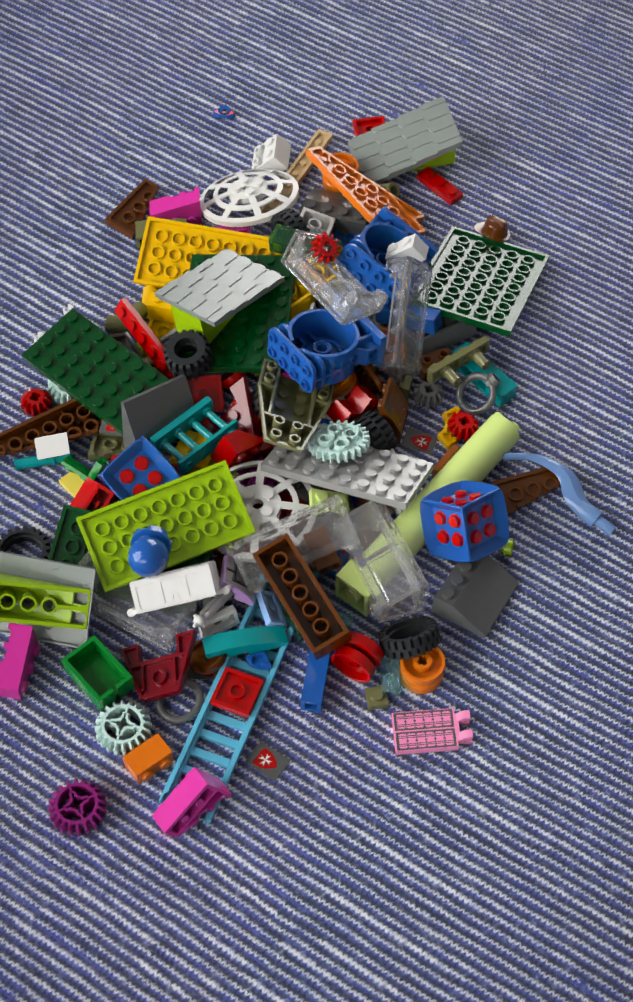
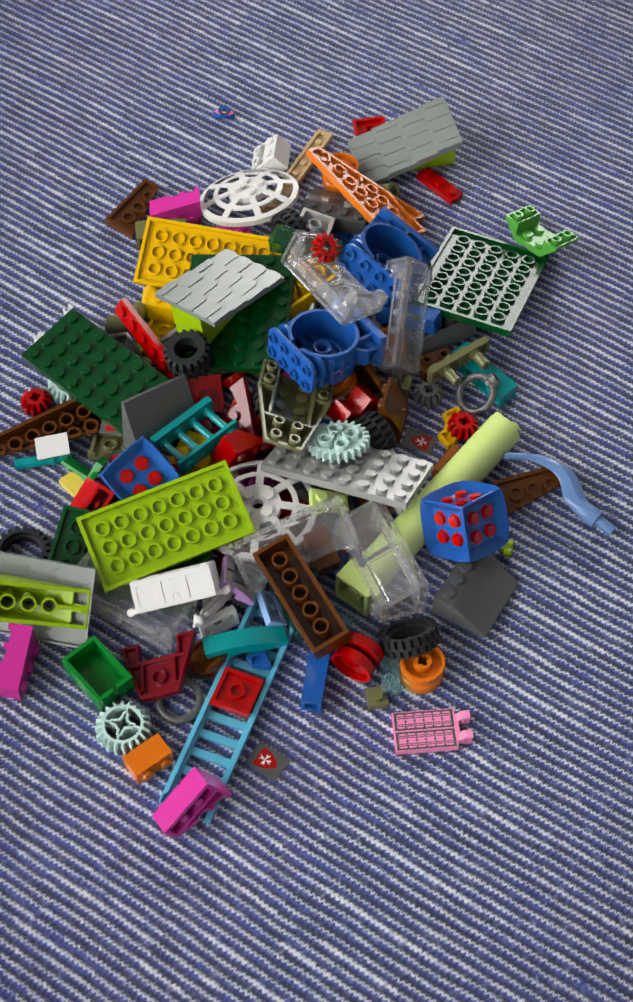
magenta gear [48,778,108,837] -> none
blue tile [128,525,172,577] -> none
white brick [385,233,429,271] -> none
reddish brown piece [474,215,511,242] -> none
none -> bright green slope [506,205,579,257]

